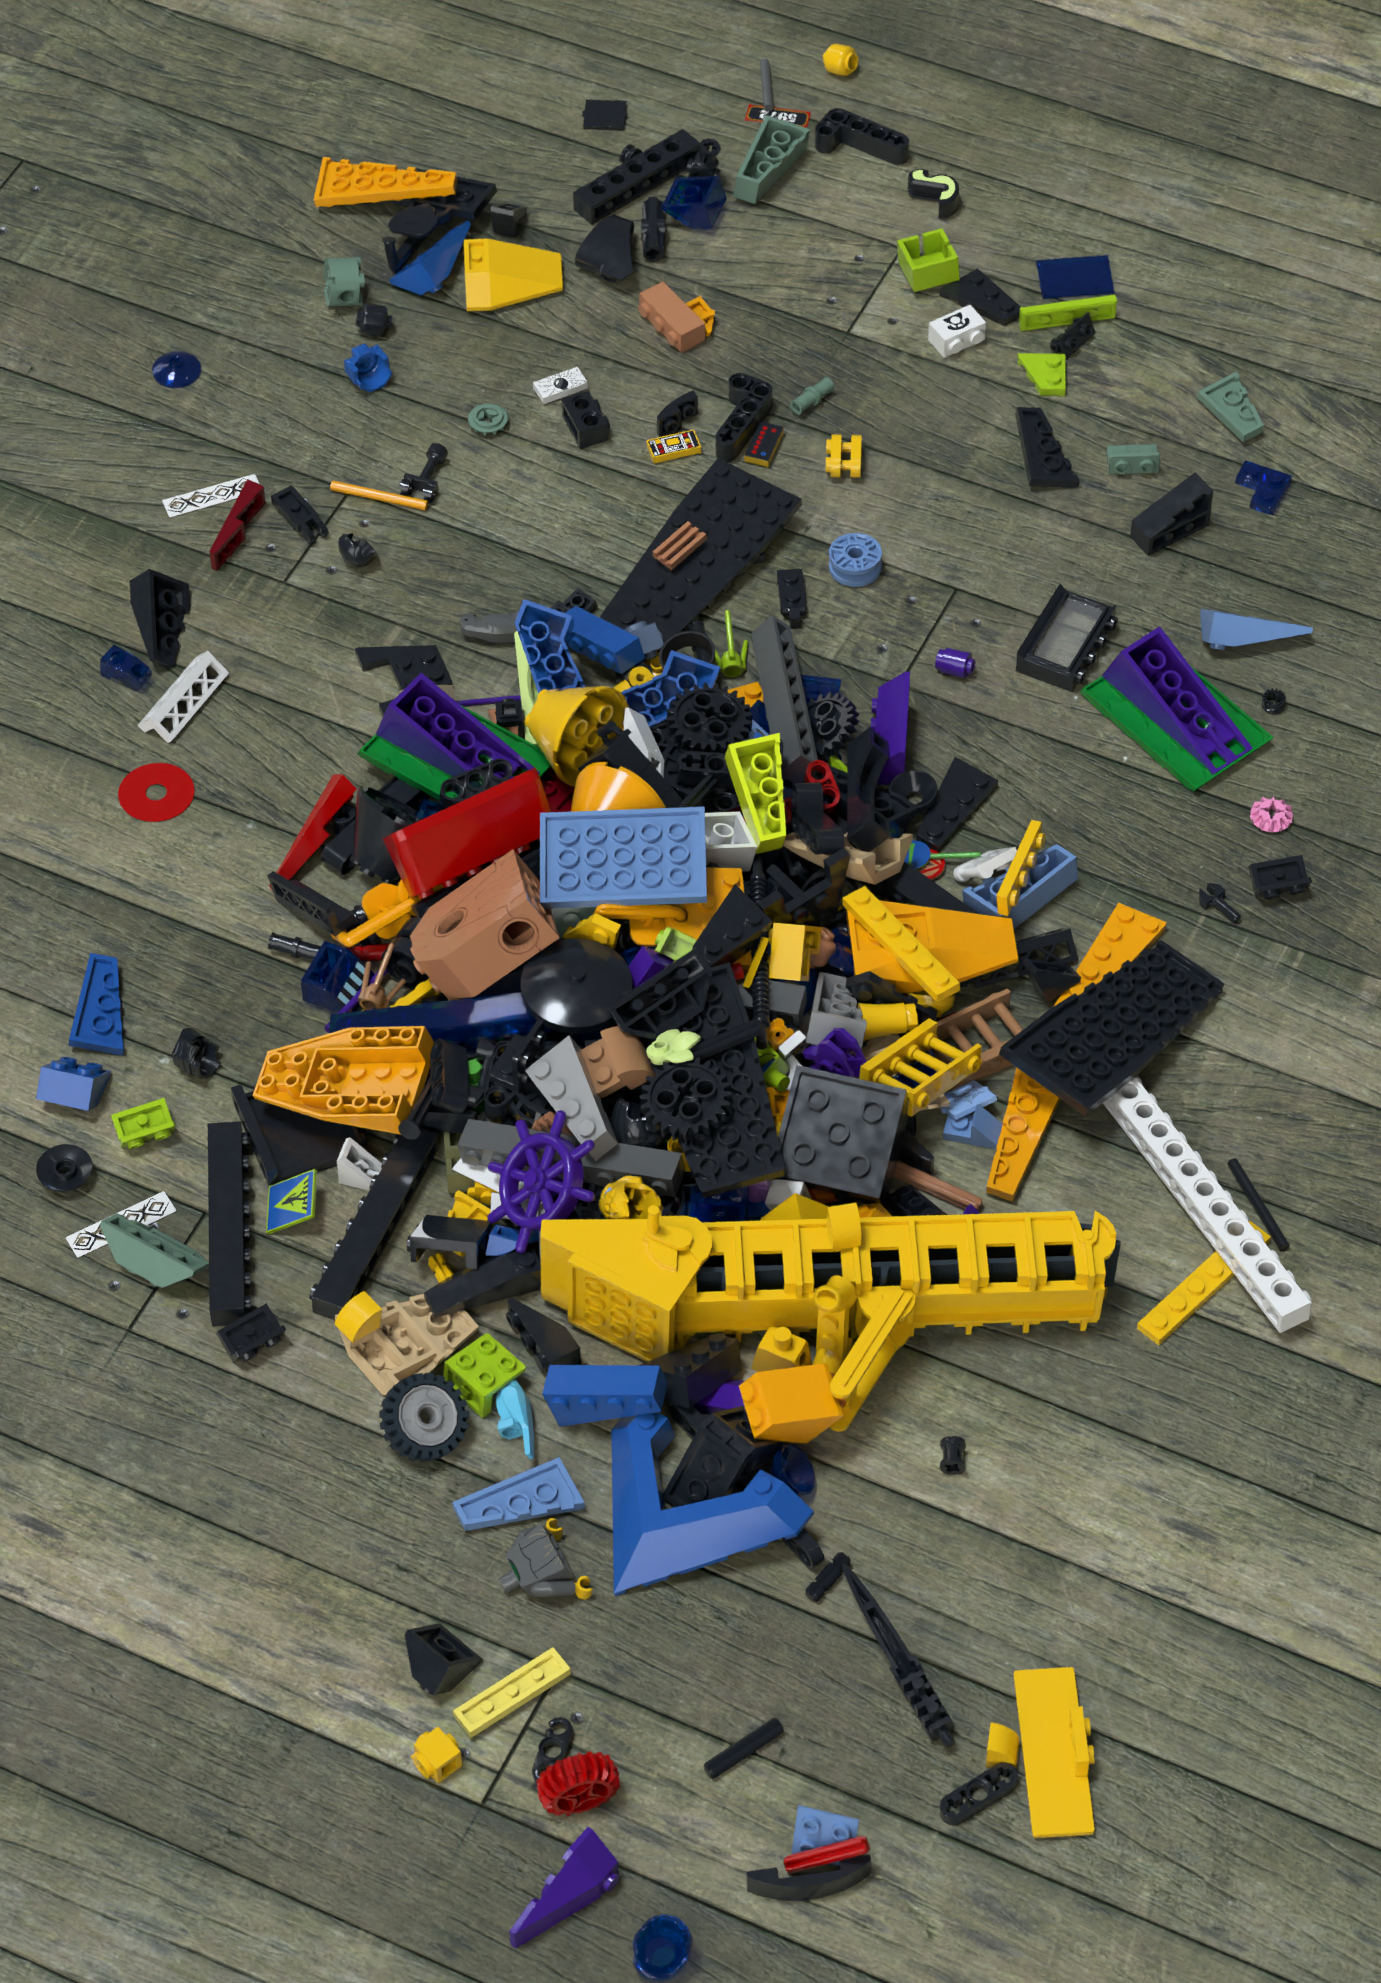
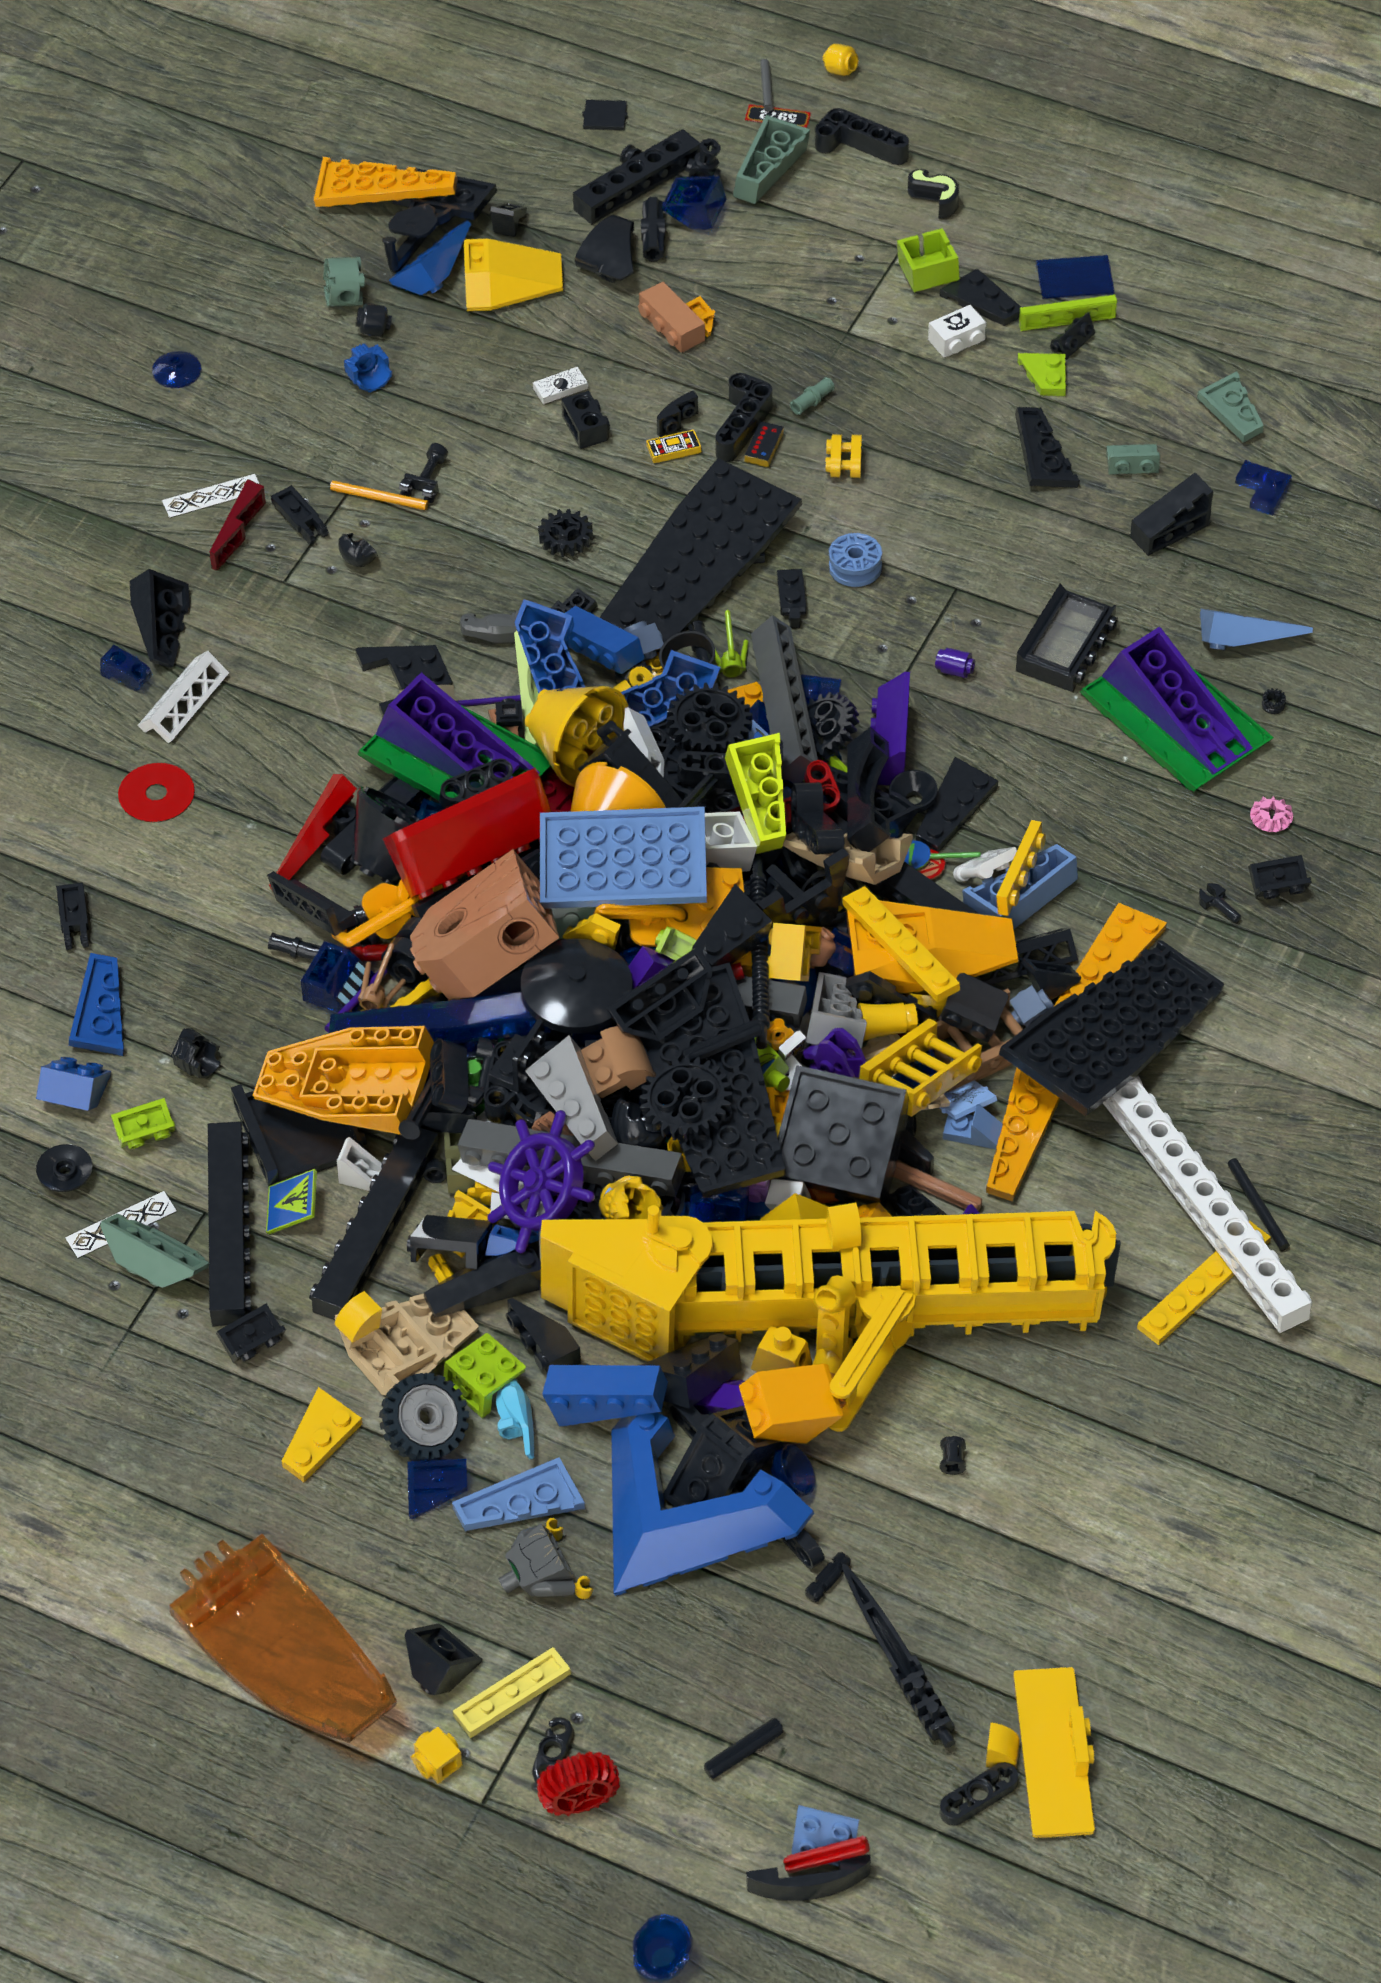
sand green gear [468,404,508,436] -> none
dark purple wedge [509,1827,619,1949] -> none
yellowish green plate [646,1029,701,1065] -> none
nougat tile [653,521,707,570] -> none
yellow sticker [743,937,769,988] -> none
none -> black hinge [56,882,89,950]
none -> clear orange windscreen [169,1534,397,1743]
none -> yellow wing [282,1387,363,1482]
none -> clear blue wing [407,1459,468,1519]
none -> black hinge [424,1158,447,1183]
none -> black gear [538,509,593,557]
none -> black bracket [938,973,1008,1042]
none -> sand blue brick [1009,985,1054,1027]

